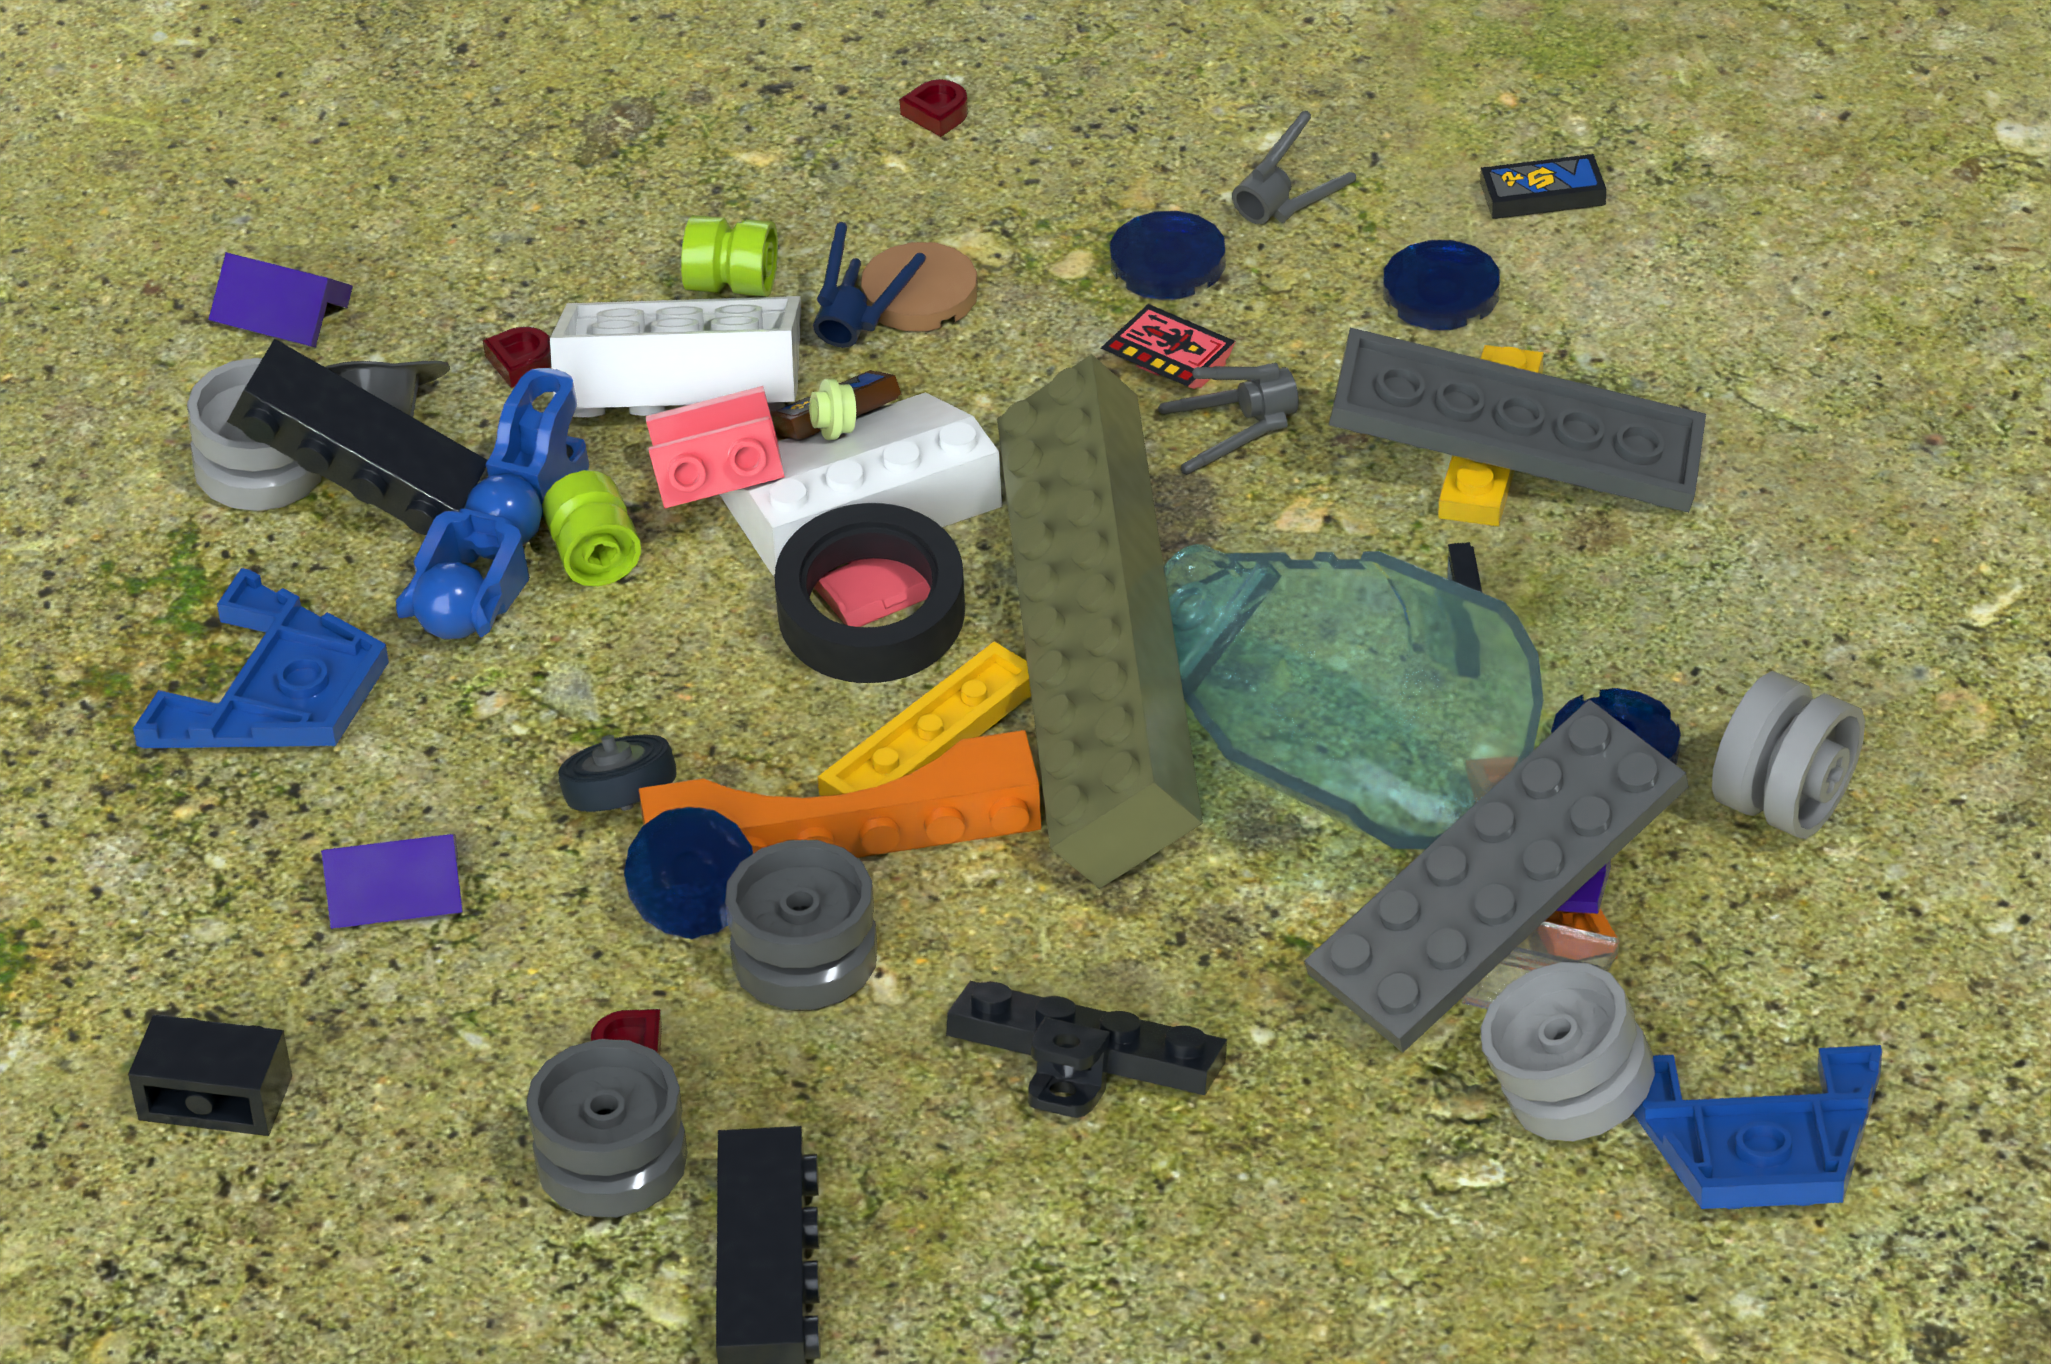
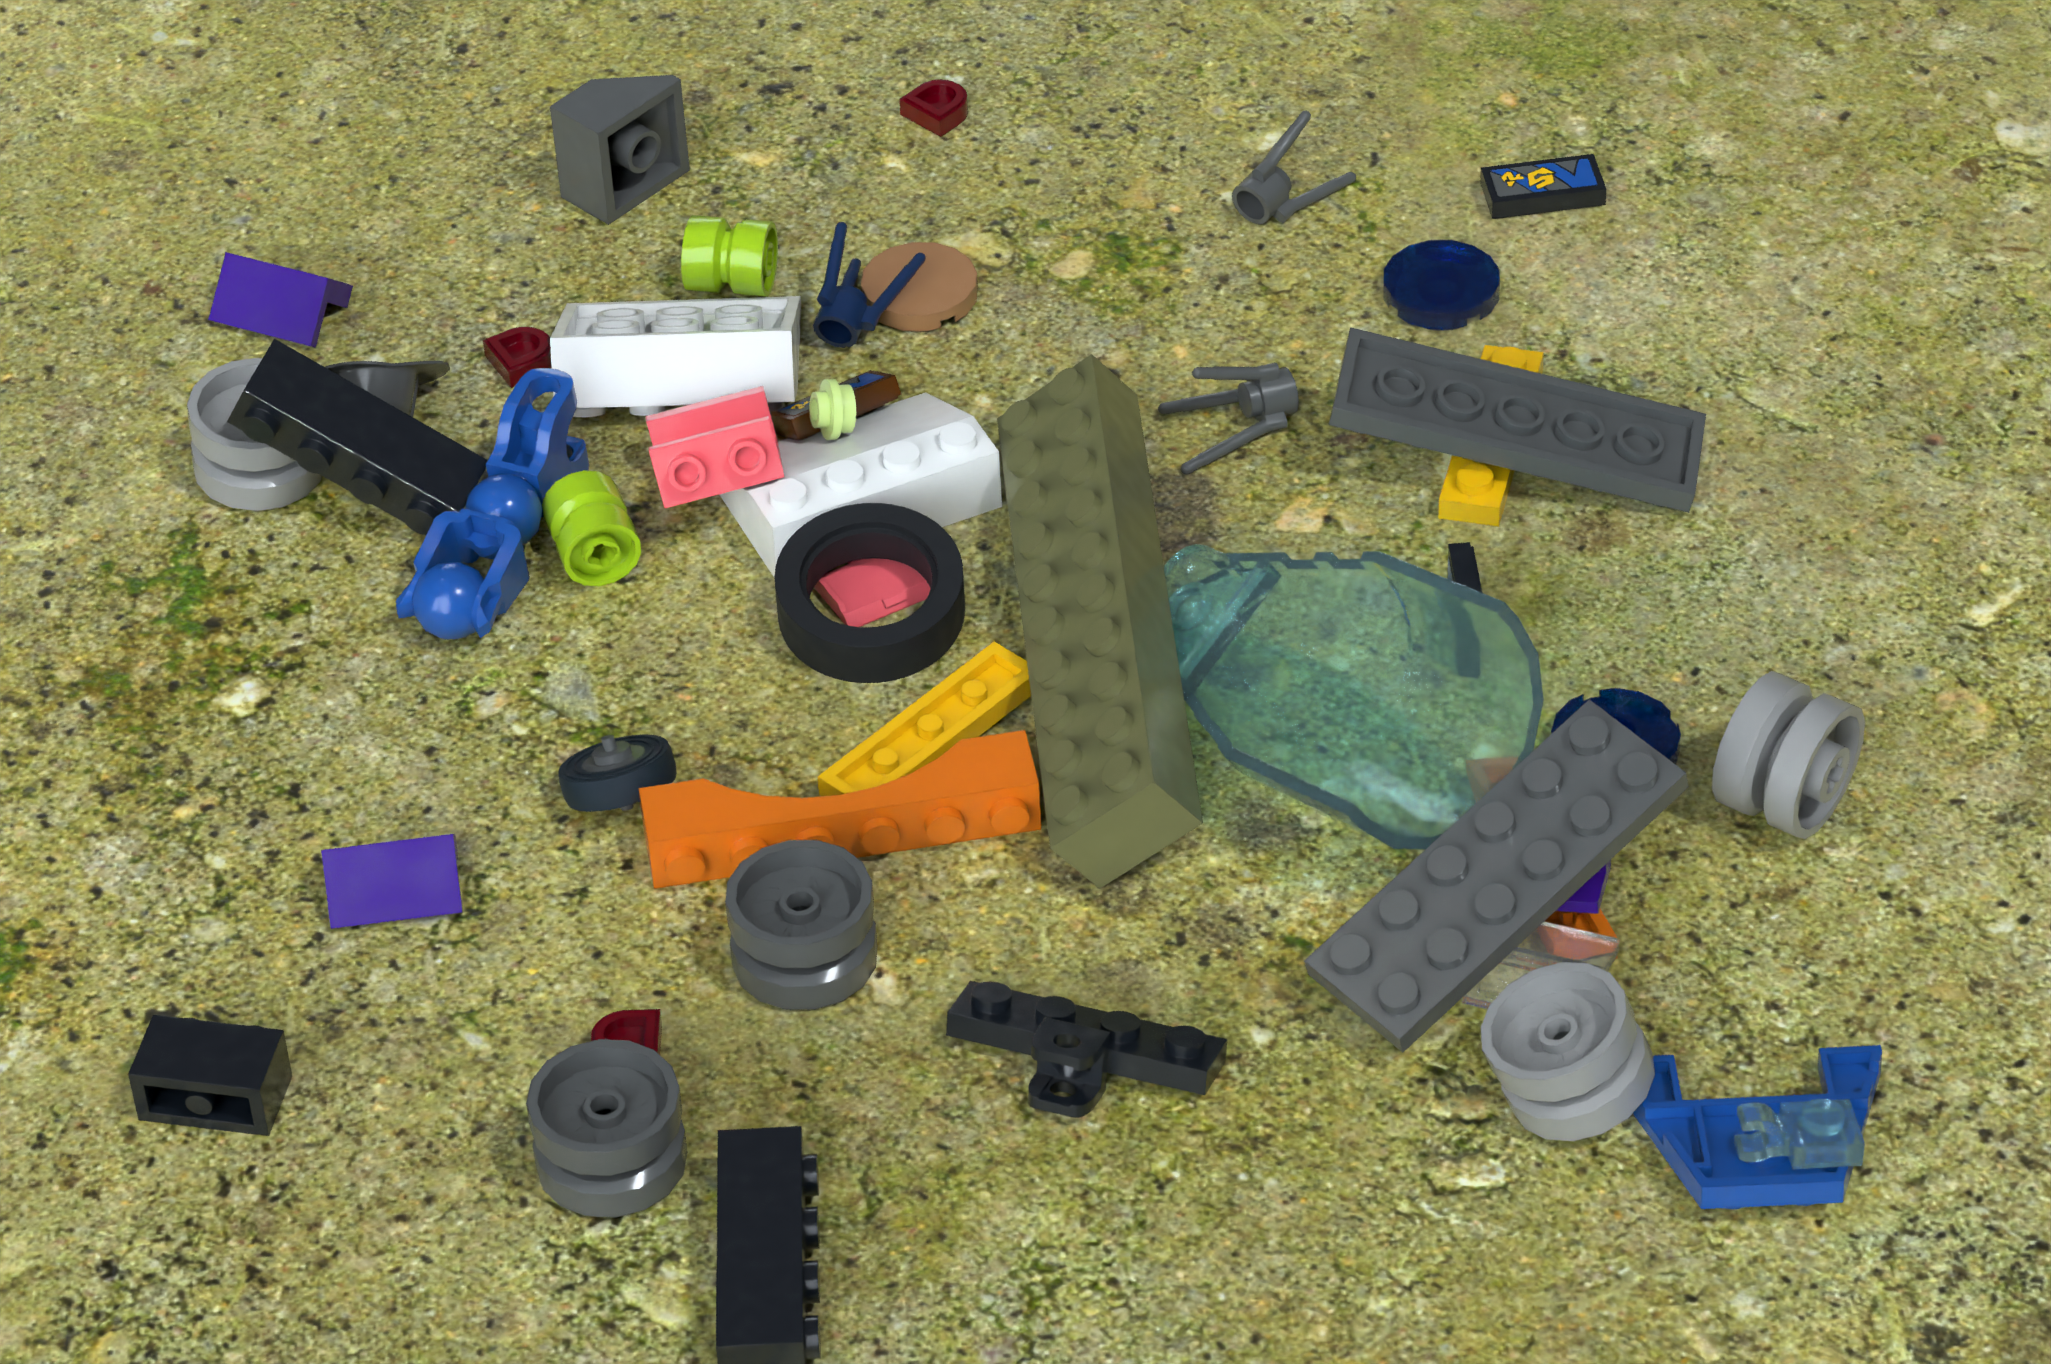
blue wing [133,568,389,748] -> none
clear blue tile [624,807,753,940] -> none
piece [1100,304,1236,389] -> none
clear blue tile [1110,211,1226,300] -> none
none -> dark grey slope [550,75,690,225]
none -> clear light blue plate [1734,1099,1865,1169]

